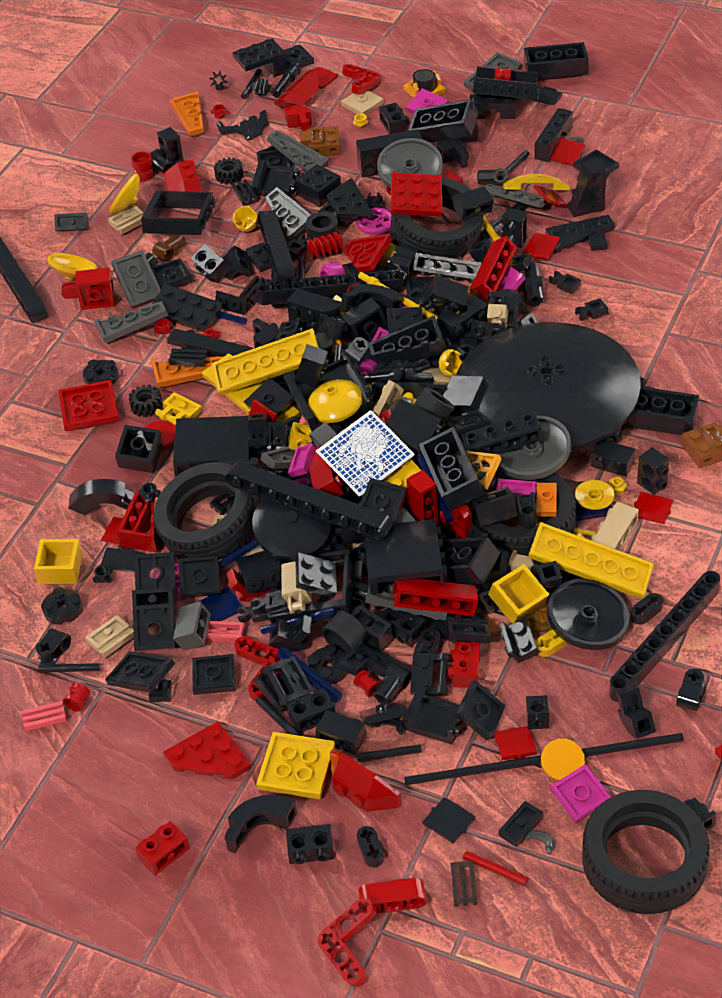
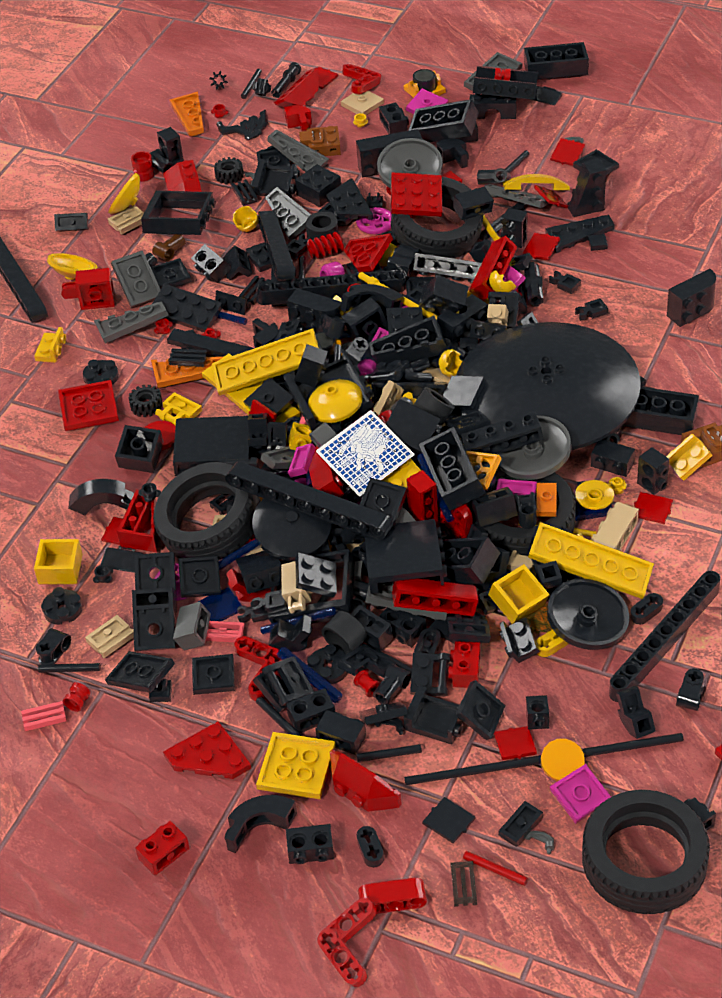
black bracket [232,38,314,78] -> none
black arch [534,108,573,162] -> none
none -> yellow bracket [34,327,66,363]
none -> yellow hair [489,270,516,292]
none -> black brick [666,269,716,327]
none -> yellow bracket [666,434,713,481]

